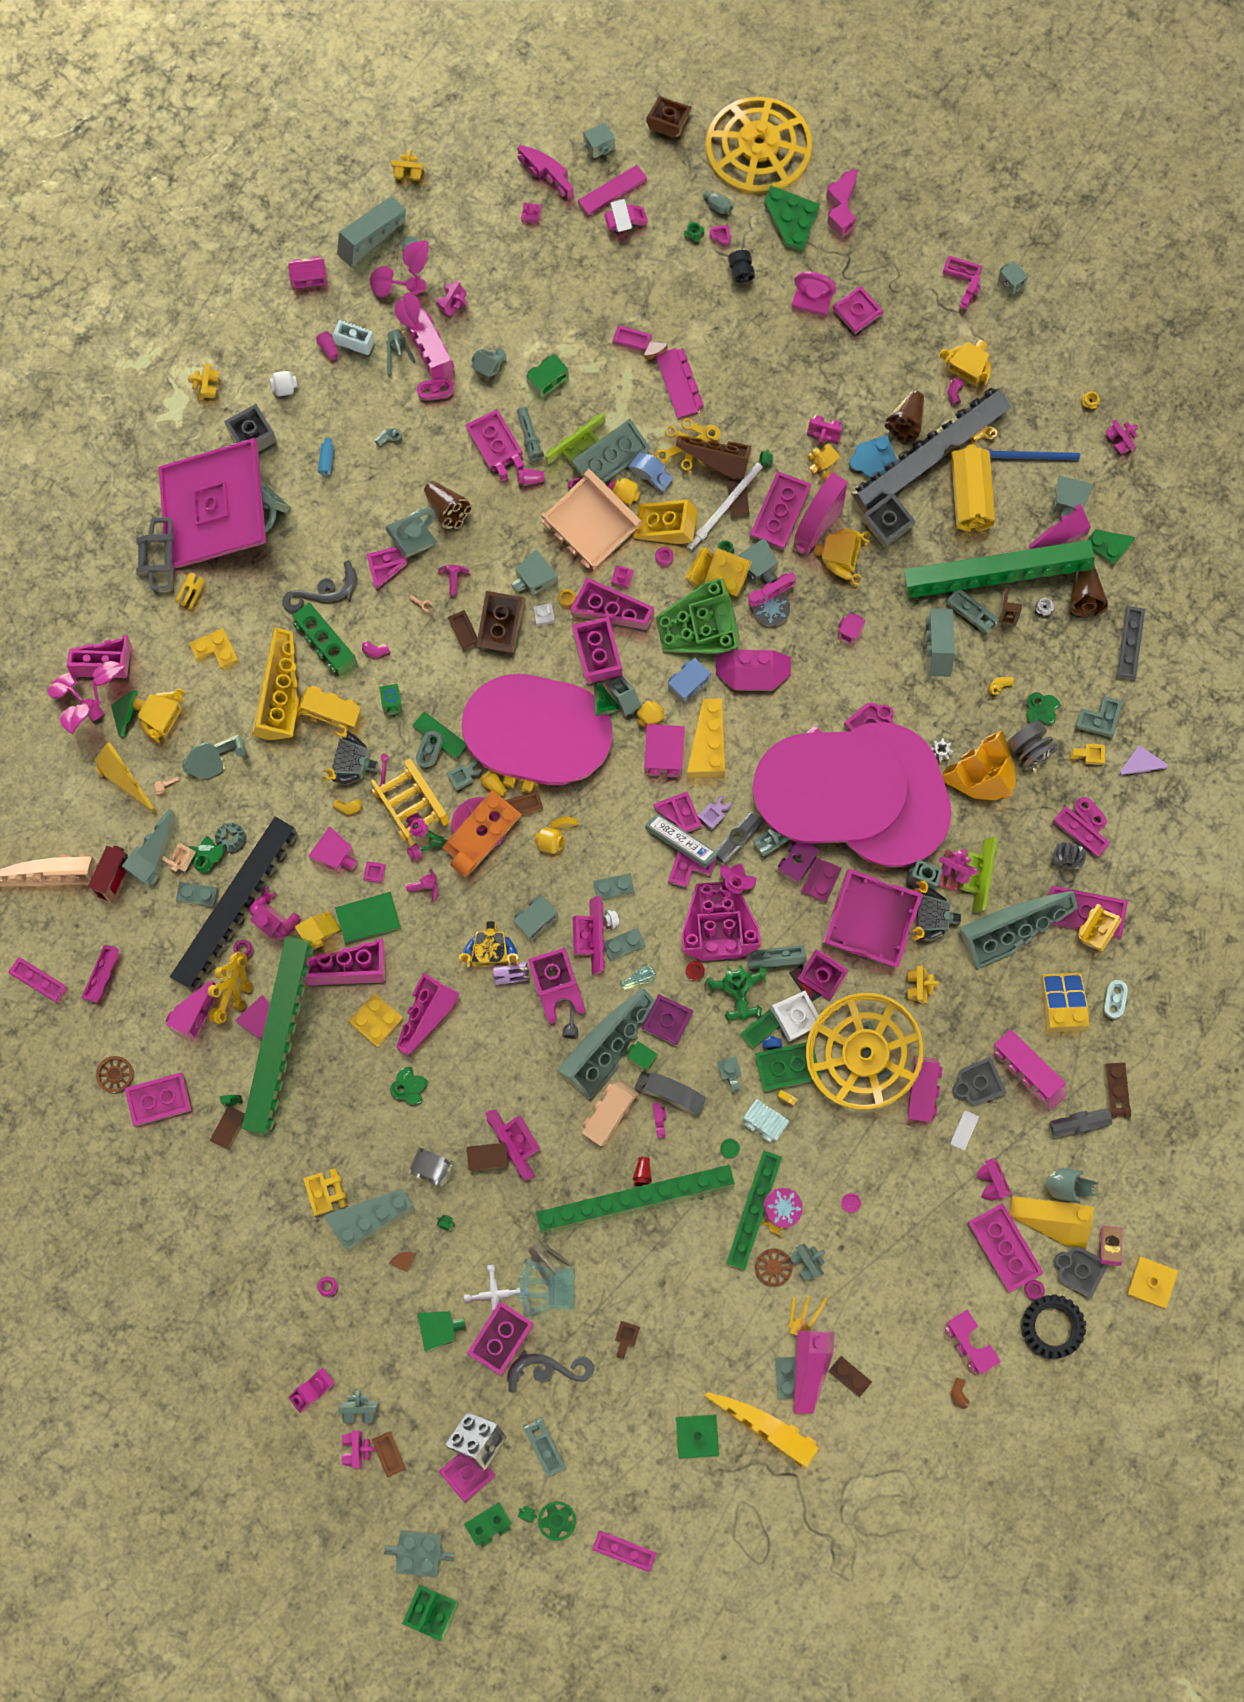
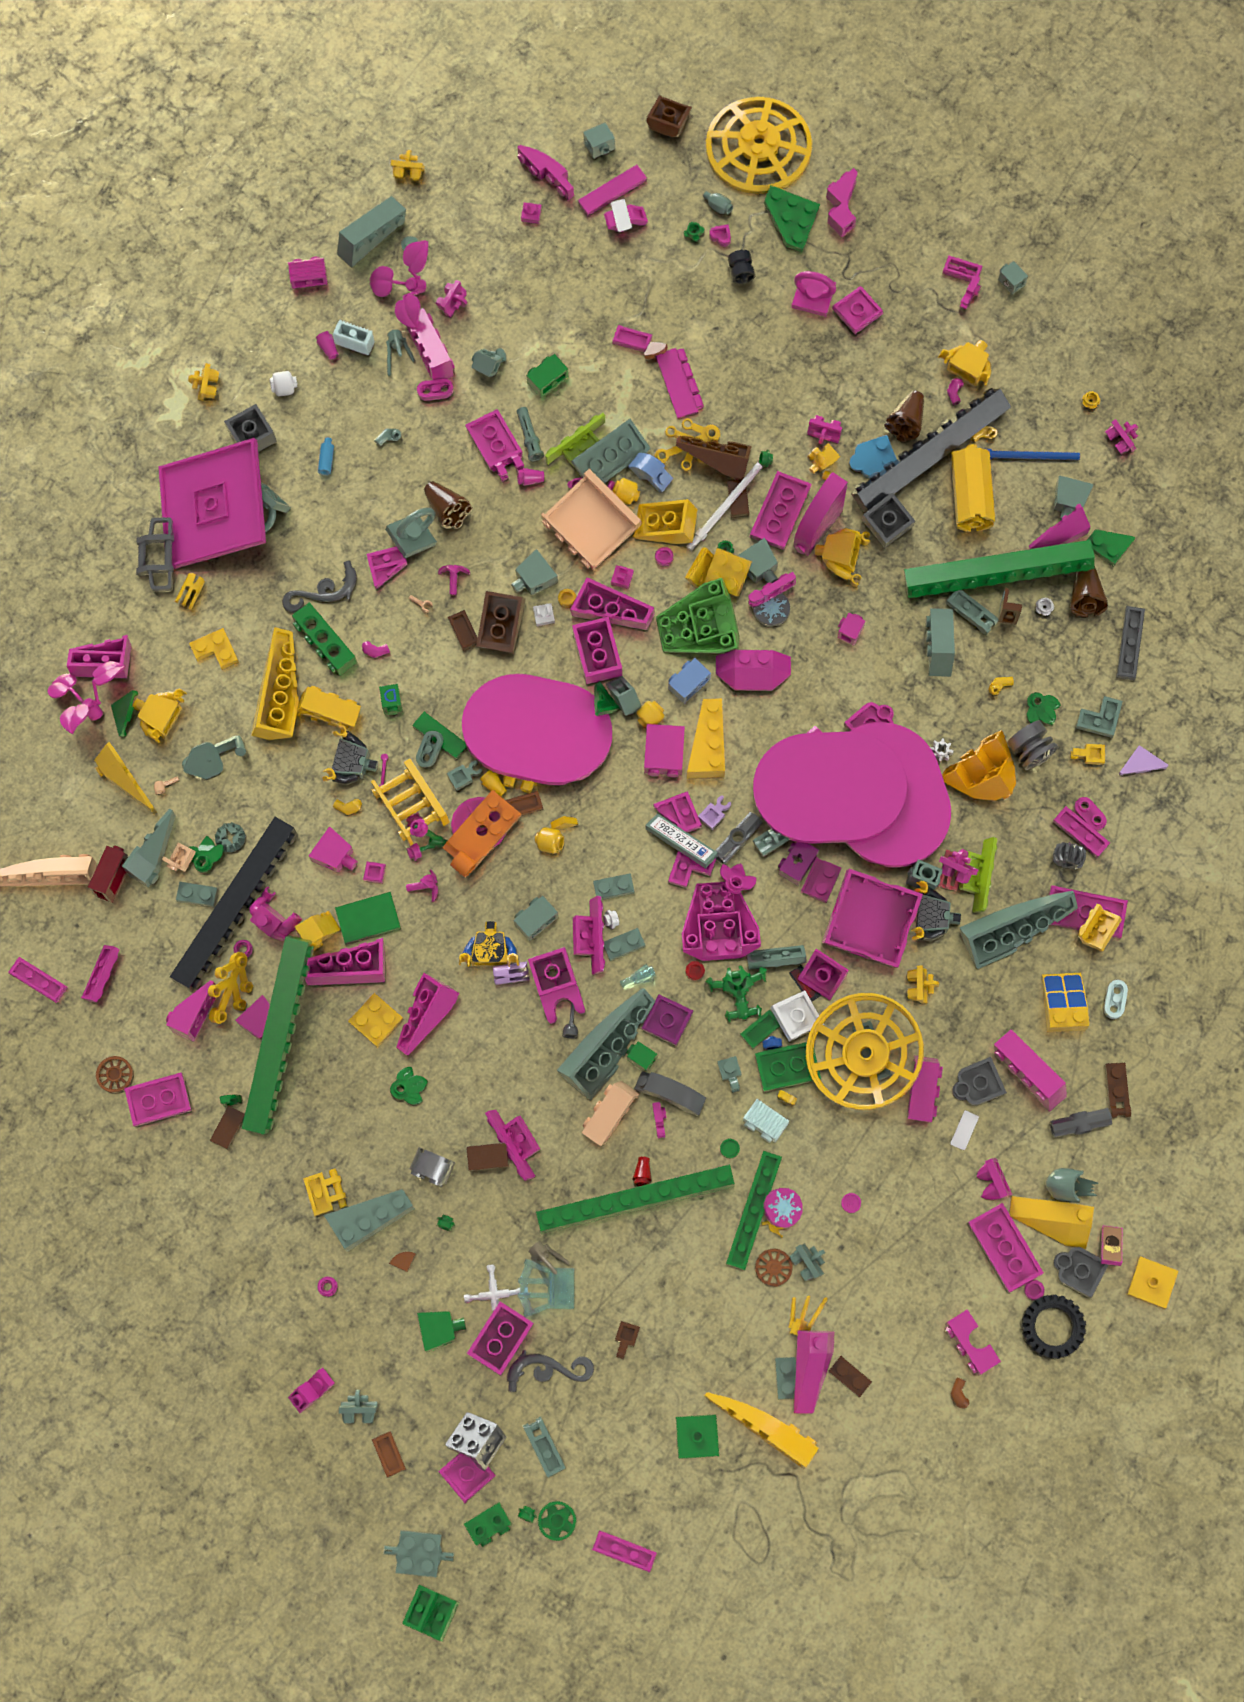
dark pink hips [342,1430,375,1469] -> none

